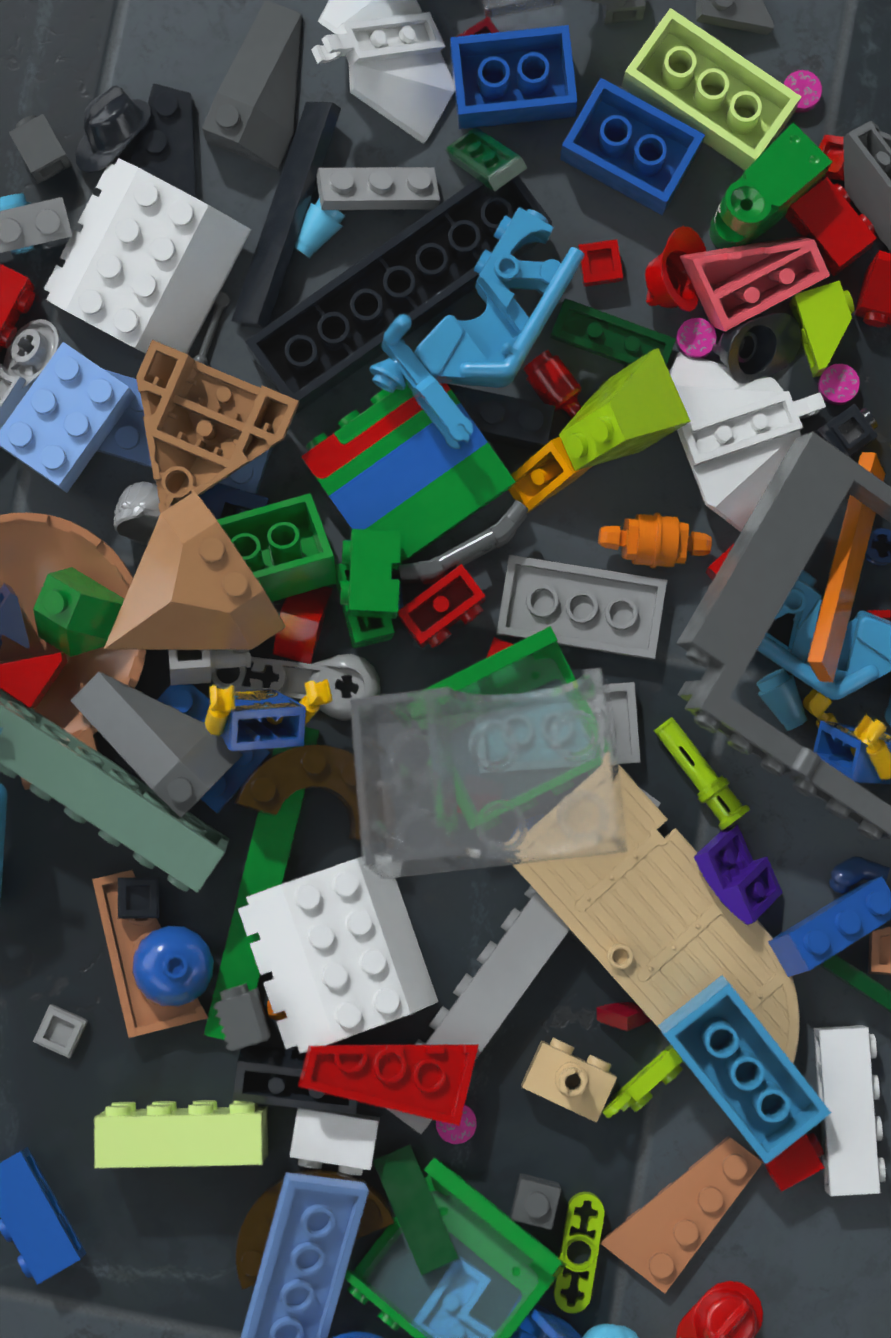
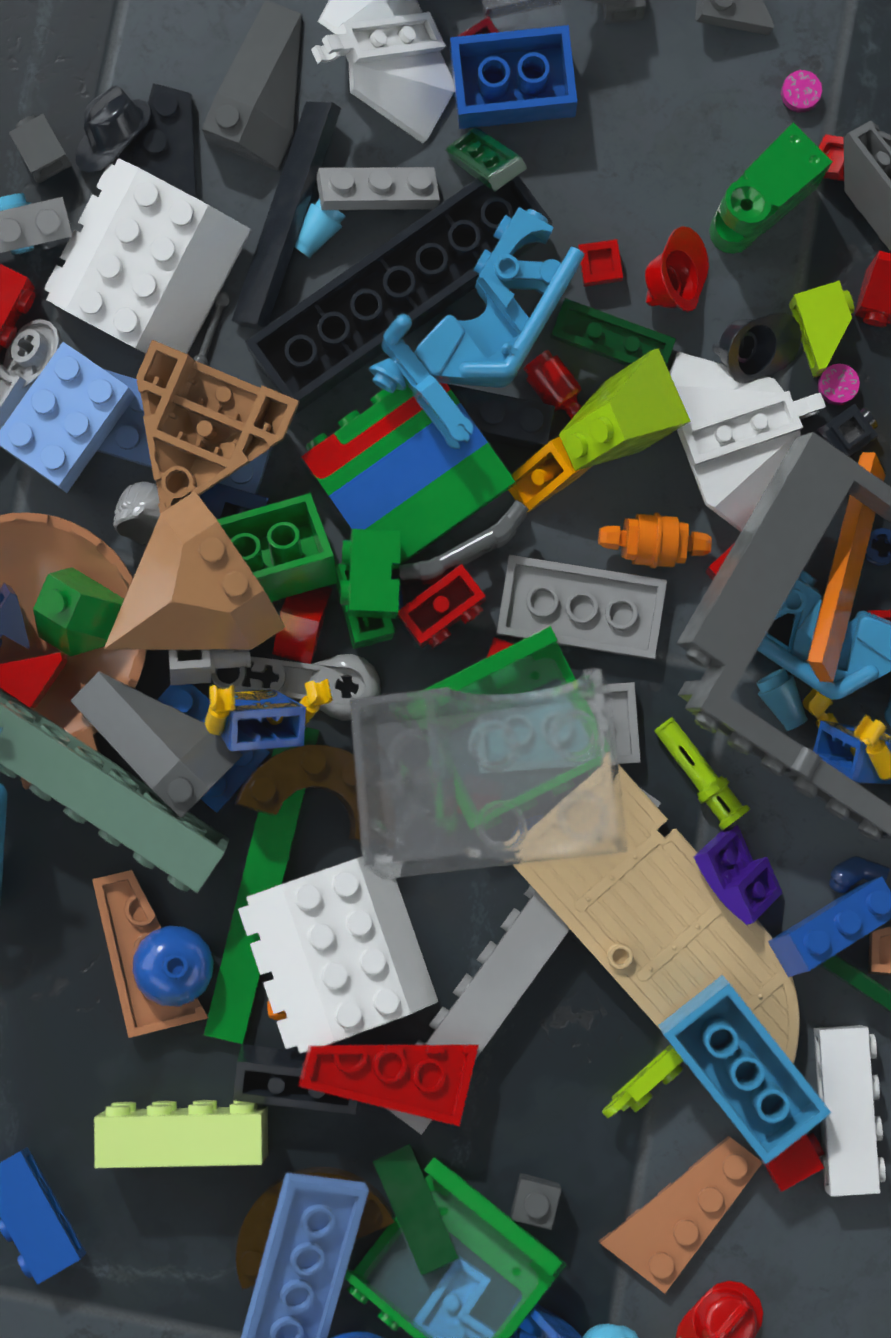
light grey tile [33,1004,88,1058] -> none
black tile [117,877,159,919] -> none
dark grey brick [214,983,272,1051] -> none
white brick [290,1108,380,1175] -> none
dark pink tile [436,1104,476,1144] -> none
tan brick [521,1037,617,1123] -> none
lime beam [553,1192,605,1313] -> none
blue brick [560,78,705,216] -> none
dark red tile [597,1002,651,1031] -> none
yellowish green brick [622,8,801,170] -> none
dark pink tile [676,318,717,358] -> none
coral wedge [680,236,830,331] -> none
red brick [785,177,877,277] -> none

